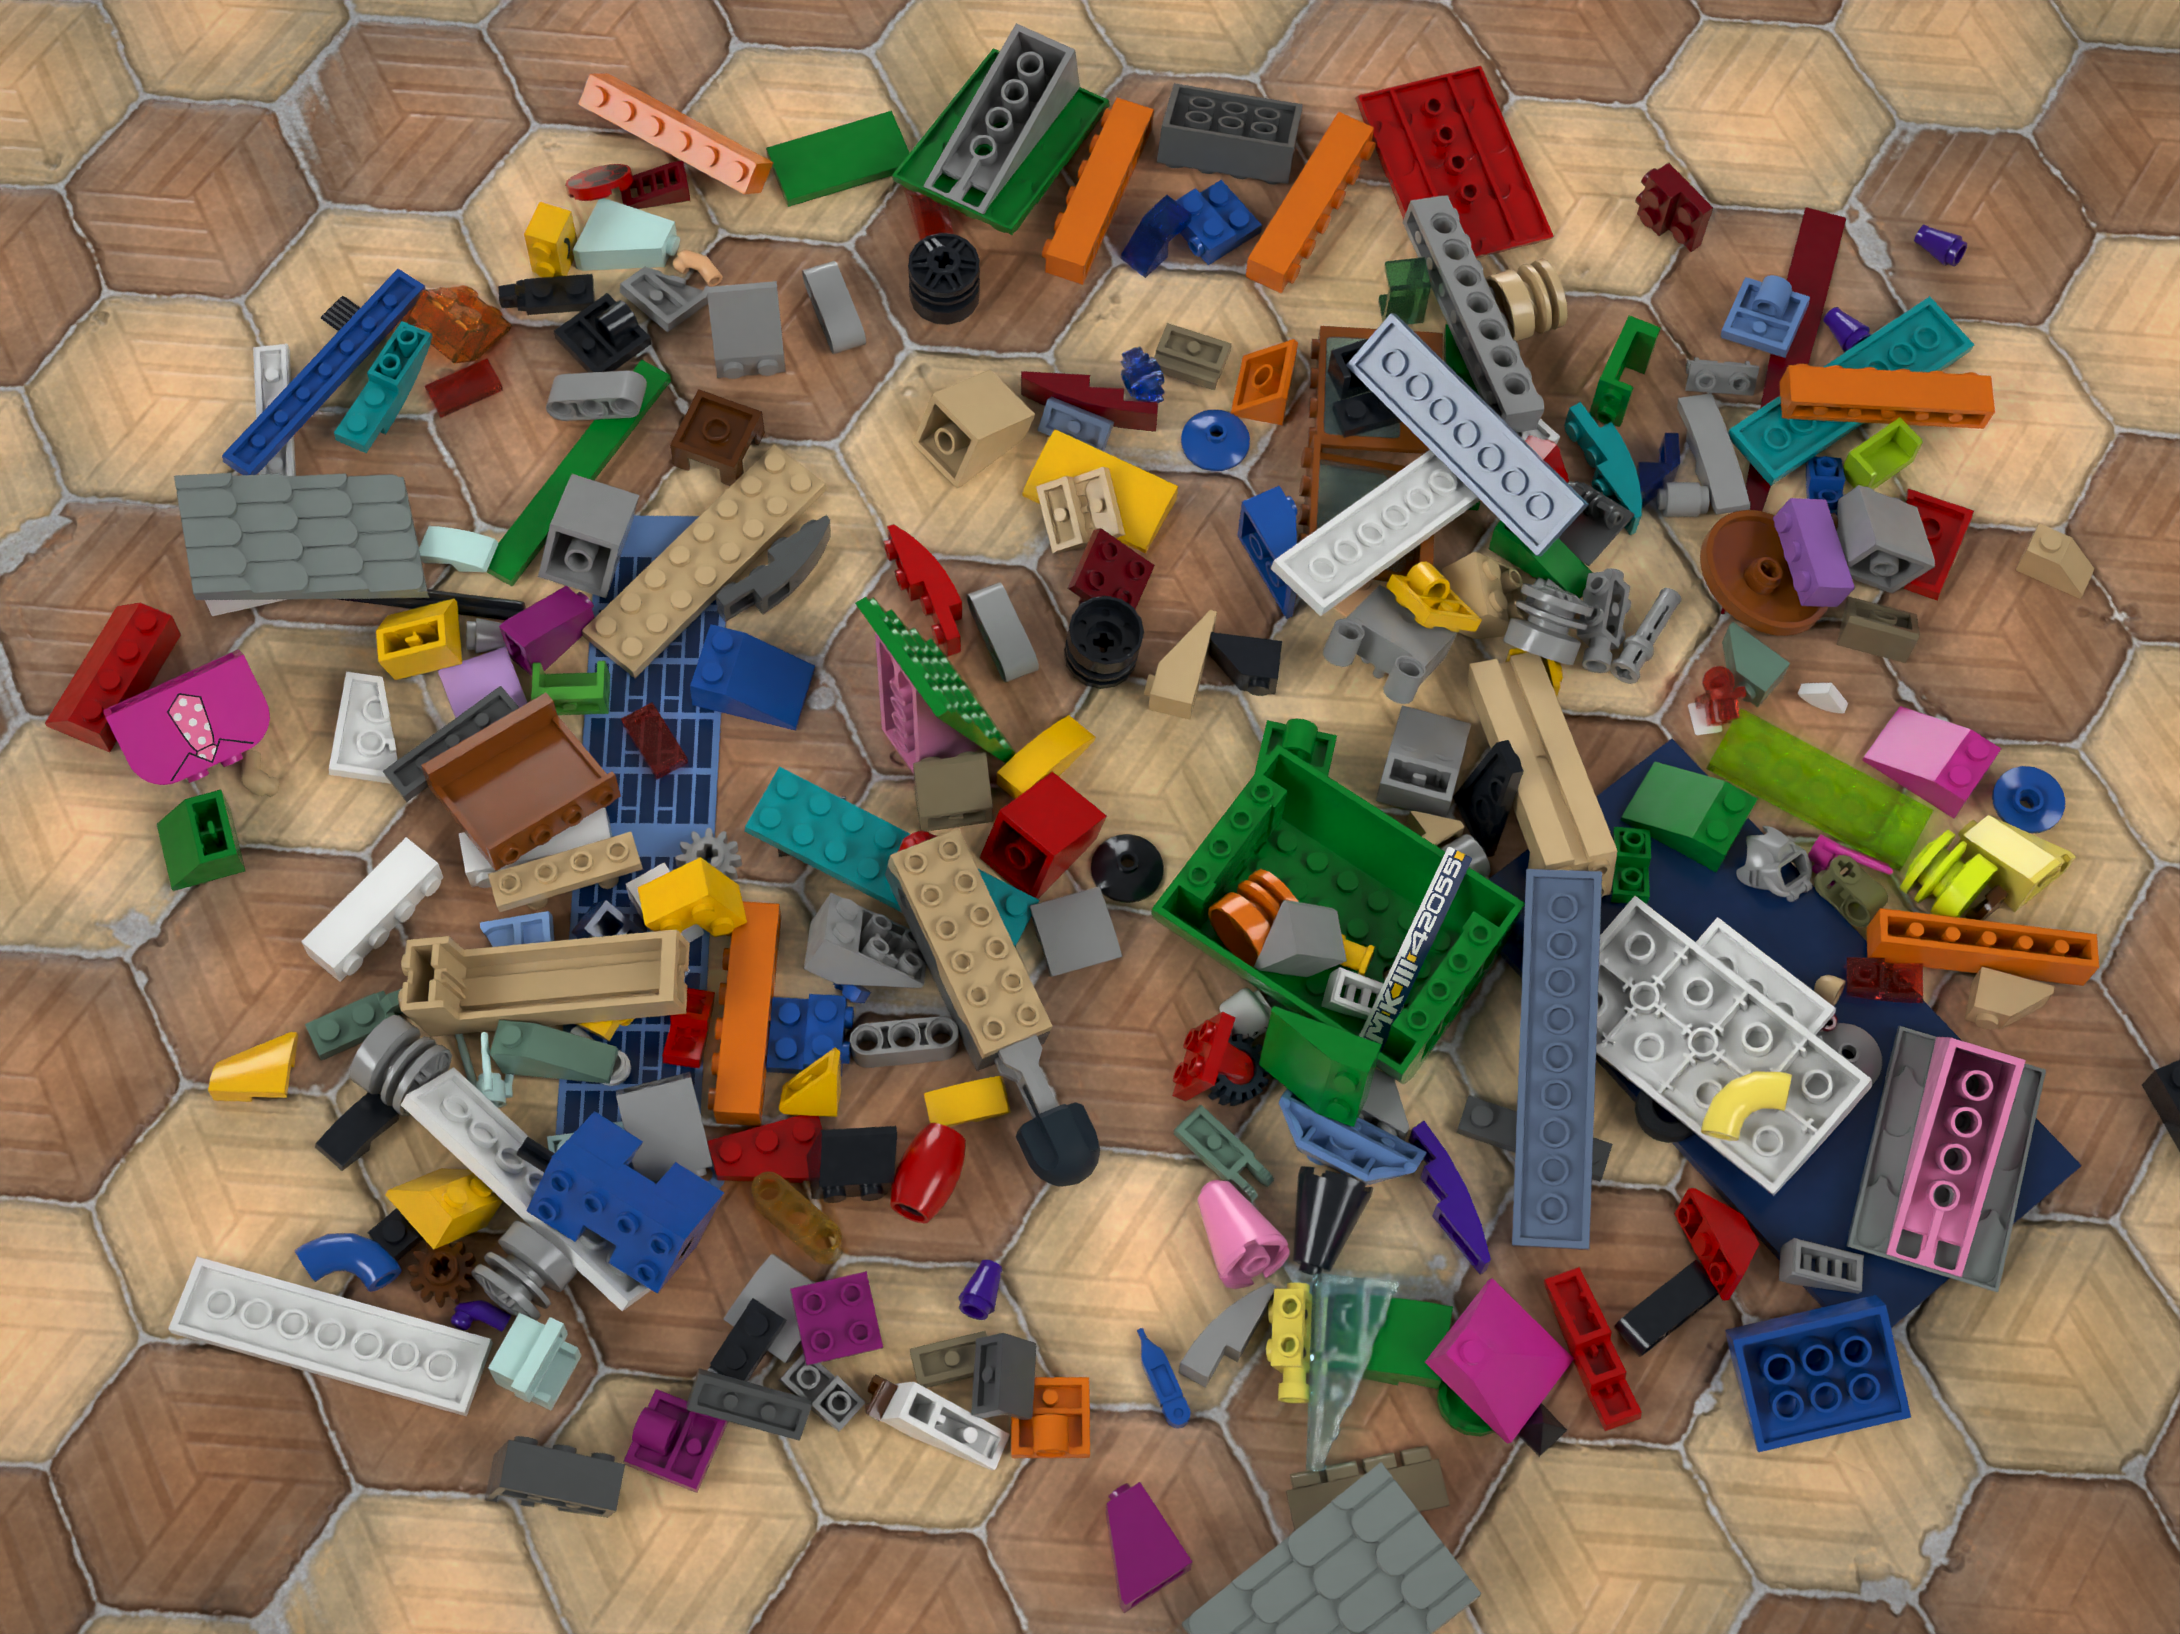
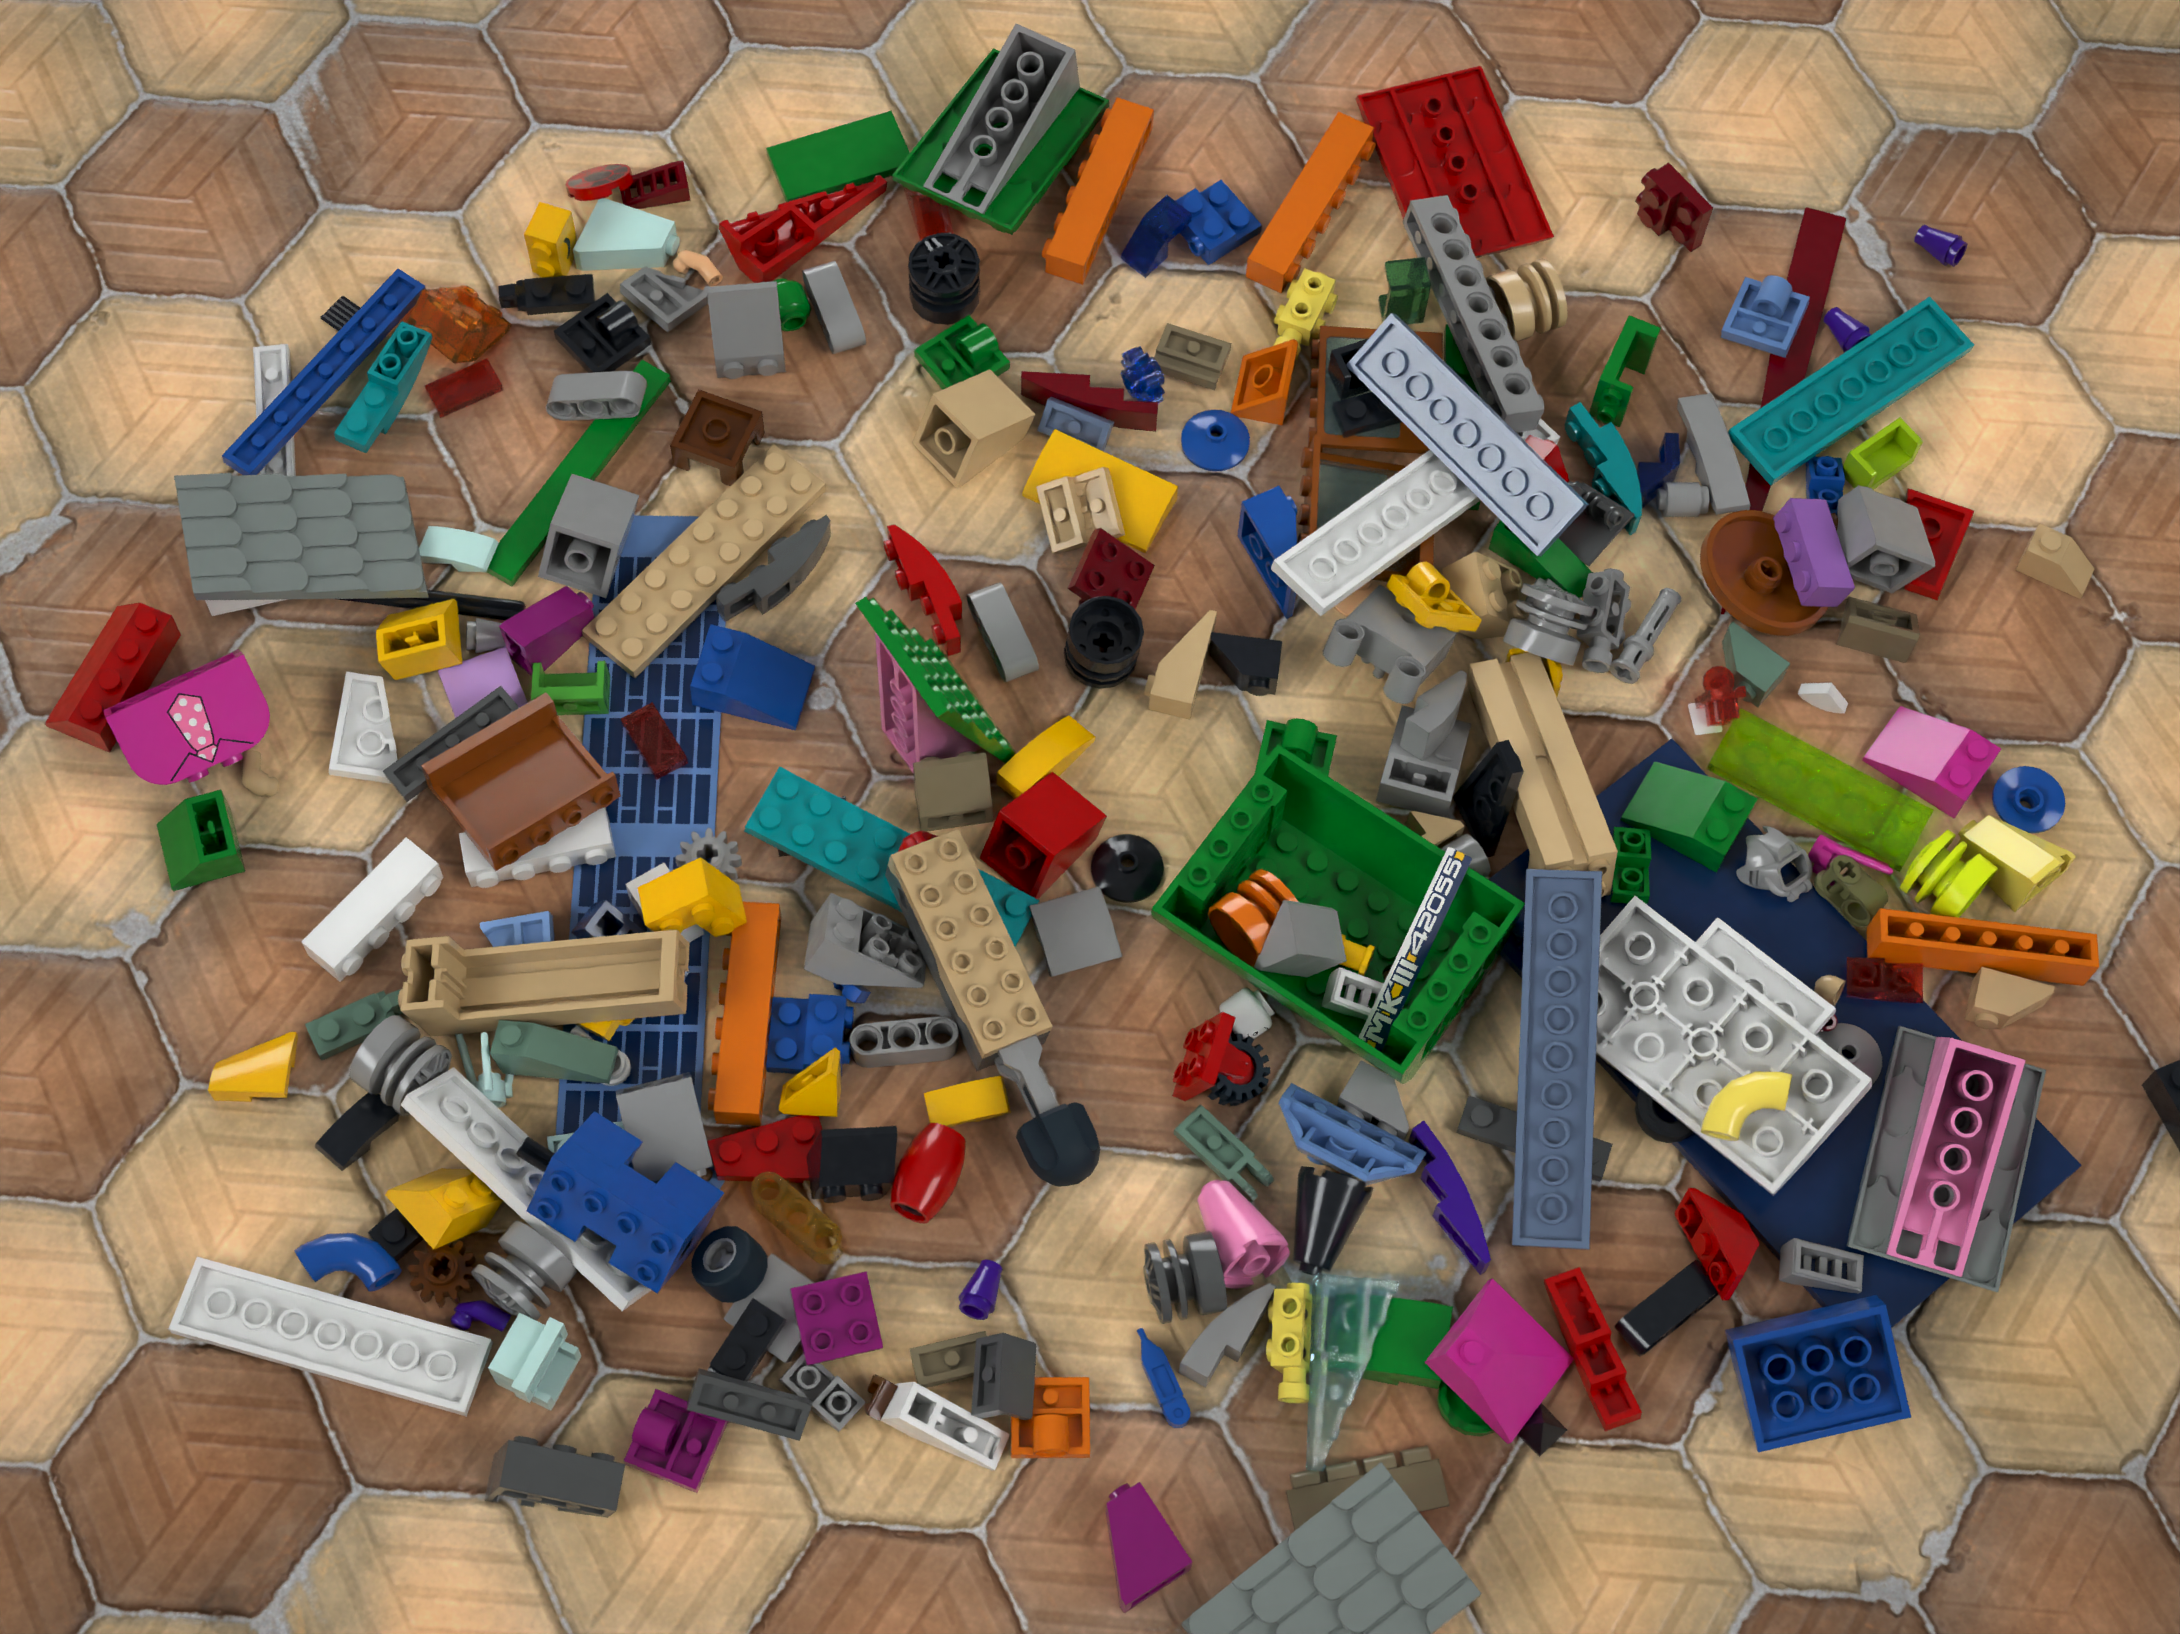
tan plate [488,832,643,912] -> none
brick [578,73,774,194] -> none
red slope [663,988,715,1069] -> none
dark grey slope [1157,83,1303,185] -> none
green slope [1259,1006,1382,1127] -> none
light grey hinge [1685,357,1759,396] -> none
orange brick [1779,364,1995,429] -> none
reddish brown tile [1965,885,2008,920] -> none
none -> black wheel [691,1226,768,1303]
none -> red wedge [719,175,887,283]
none -> green head [775,278,811,331]
none -> green plate [914,315,1010,389]
none -> dark grey wheel [1143,1231,1227,1324]
none -> light yellow brick [1273,268,1338,360]
none -> light grey slope [1400,670,1467,761]

